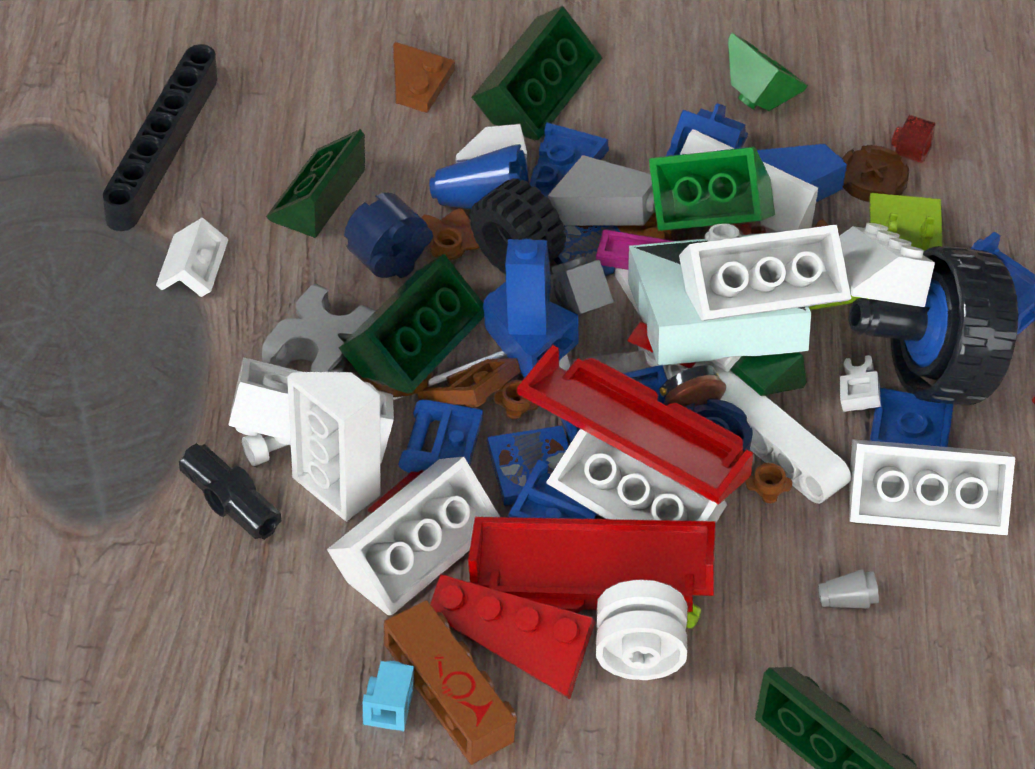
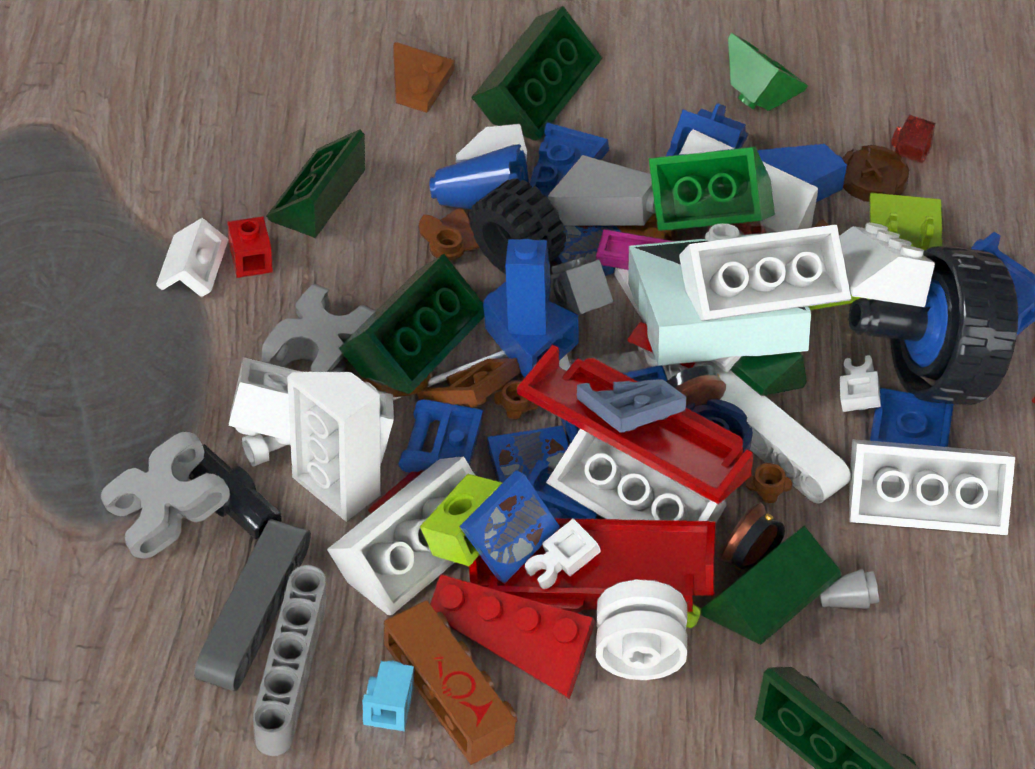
black beam [103,44,217,231] -> none
dark blue brick [344,193,433,278] -> none
none -> light grey piece [101,432,230,559]
none -> dark grey beam [194,519,311,691]
none -> red brick [227,216,273,278]
none -> light grey beam [253,565,326,756]
none -> lime brick [420,474,502,566]
none -> blue tile [459,470,560,583]
none -> white plate [524,519,601,590]
none -> sand blue wing [577,379,686,433]
none -> dark green slope [701,526,842,645]
none -> piece [720,502,785,570]

